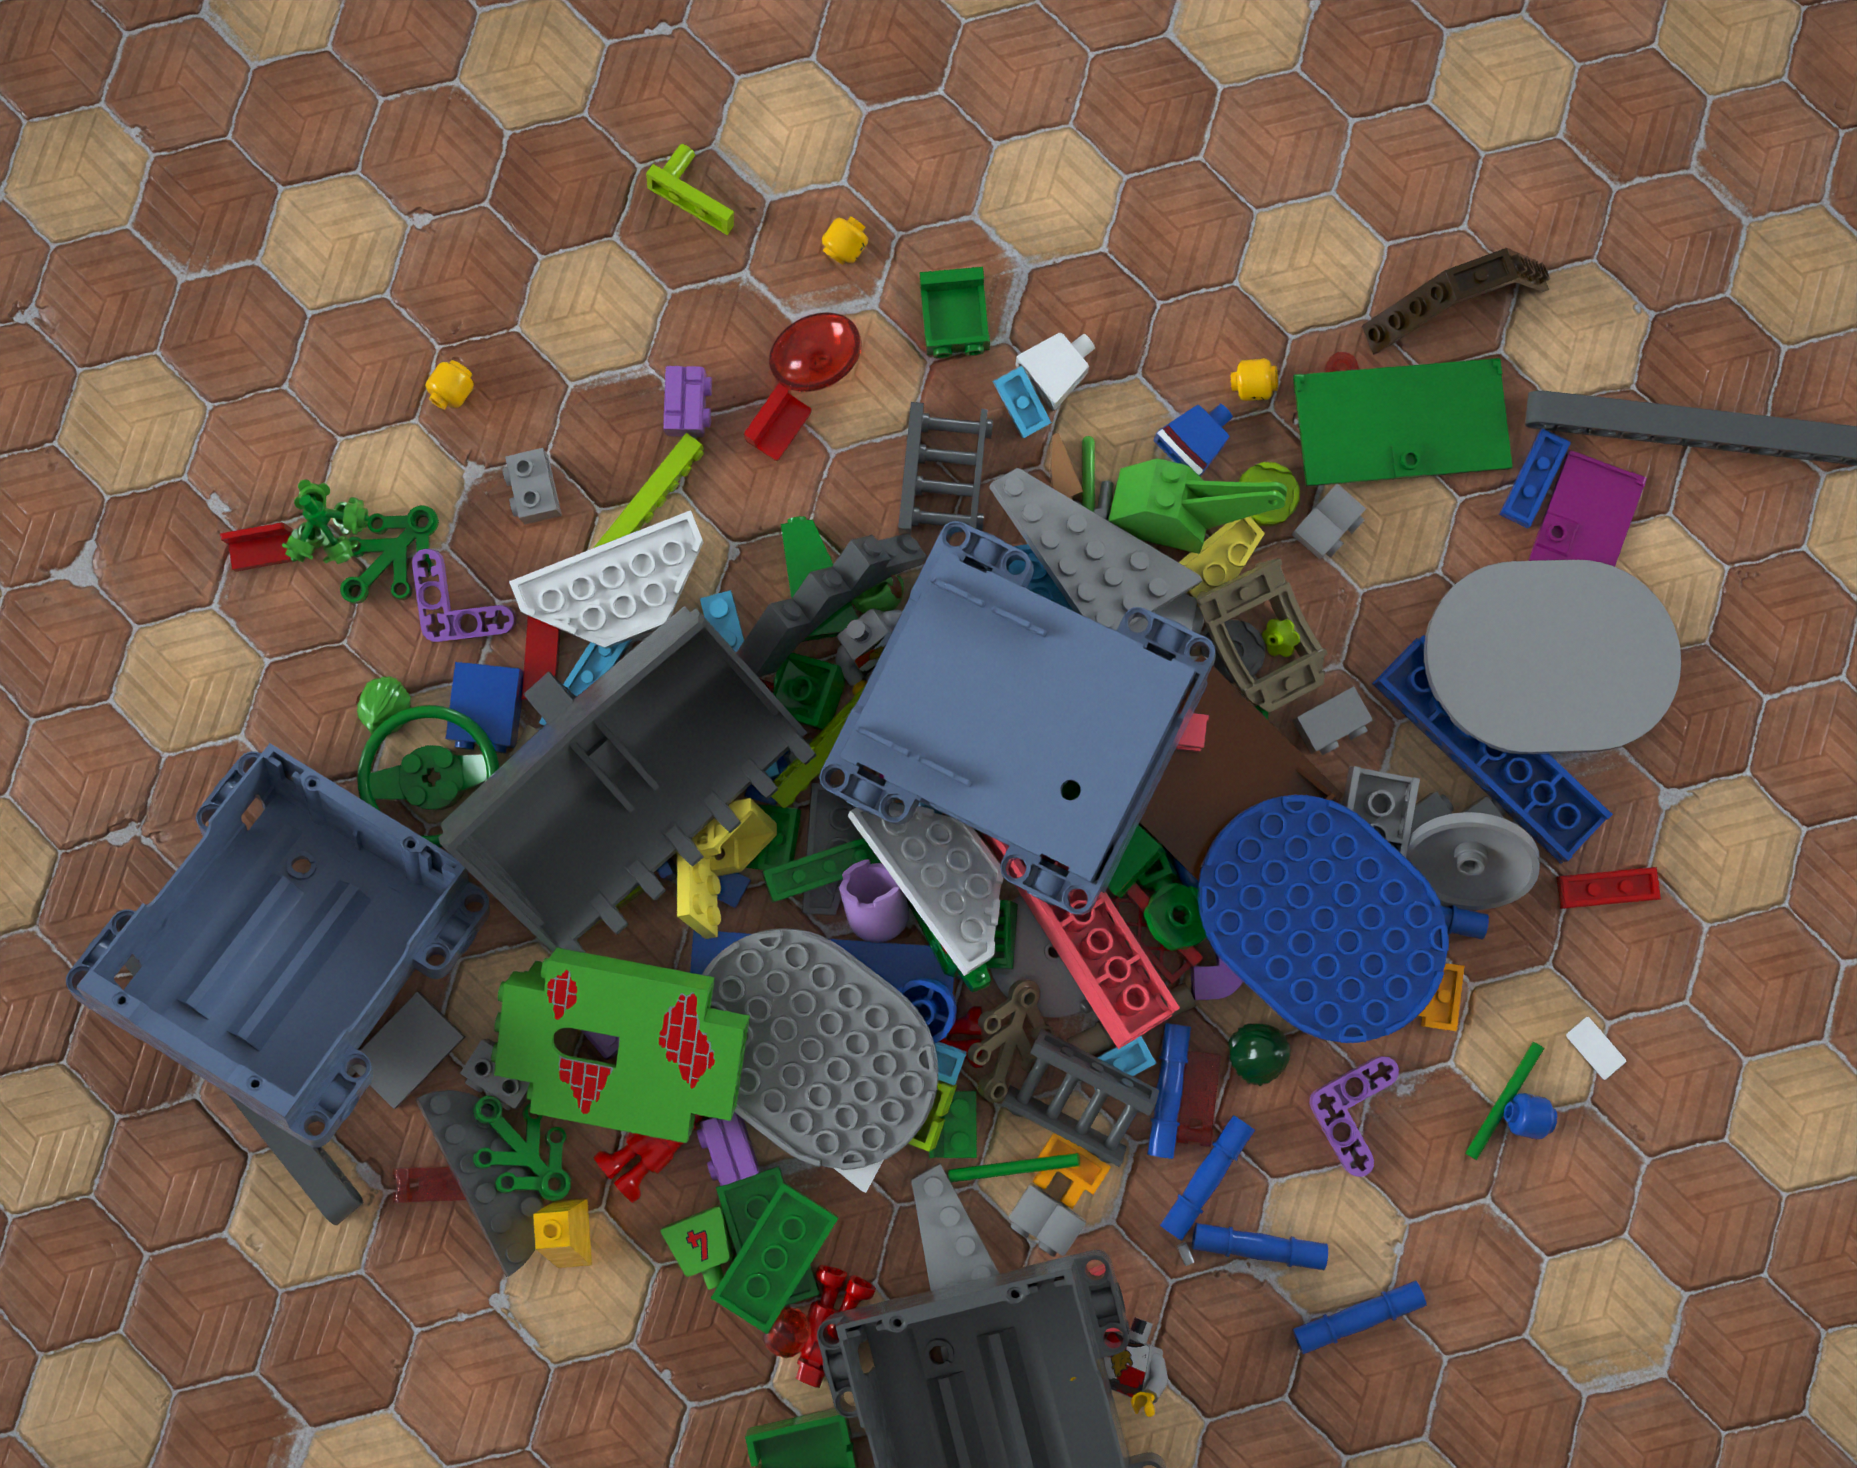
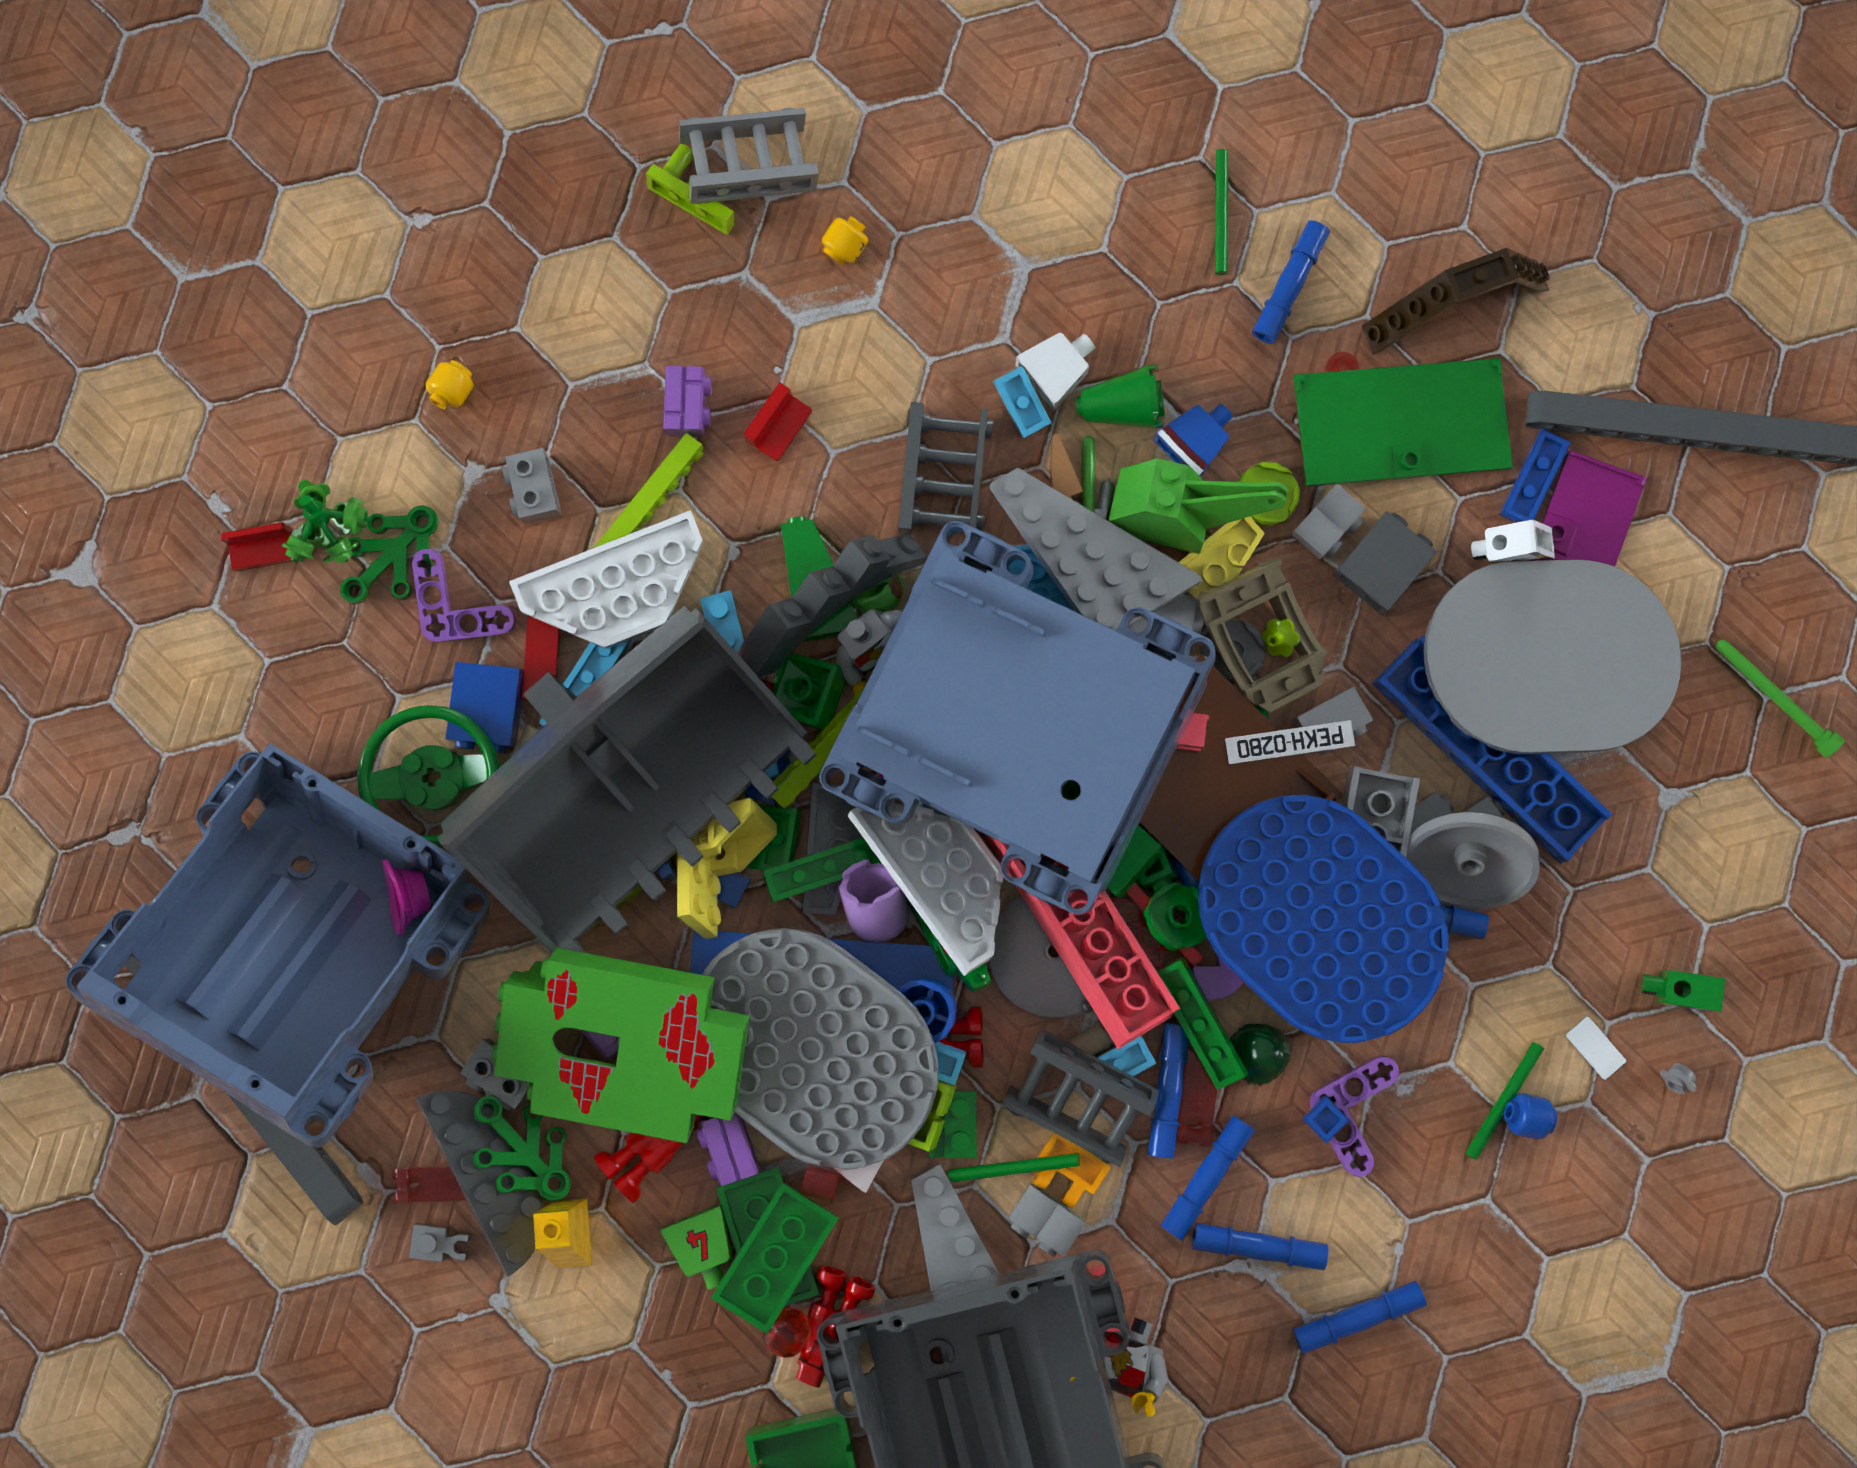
light grey tile [352,992,466,1109] -> none
bright green hair [356,676,411,734] -> none
clear red dish [769,312,862,392] -> none
green panel [920,267,990,359] -> none
dark tan plant [968,979,1054,1103] -> none
green slope [985,900,1018,969] -> none
light grey piece [1176,1242,1194,1266] -> none
yellow head [1231,358,1278,401] -> none
light orange plate [1418,963,1465,1031] -> none
red tile [1557,867,1661,909] -> none
none -> dark pink hat [382,859,431,935]
none -> light grey plate [409,1223,471,1262]
none -> light grey fence [679,108,818,204]
none -> clear red piece [800,1164,840,1203]
none -> green cone [1076,364,1165,429]
none -> green plate [1156,957,1248,1090]
none -> green bar [1215,149,1228,275]
none -> white sticker [1225,720,1355,764]
none -> blue piece [1252,220,1330,344]
none -> blue tile [1301,1095,1350,1144]
none -> dark grey panel [1333,511,1437,615]
none -> white torso [1471,520,1555,564]
none -> green torso [1641,970,1726,1012]
none -> light grey plate [1660,1063,1697,1094]
none -> bright green piece [1716,640,1845,758]

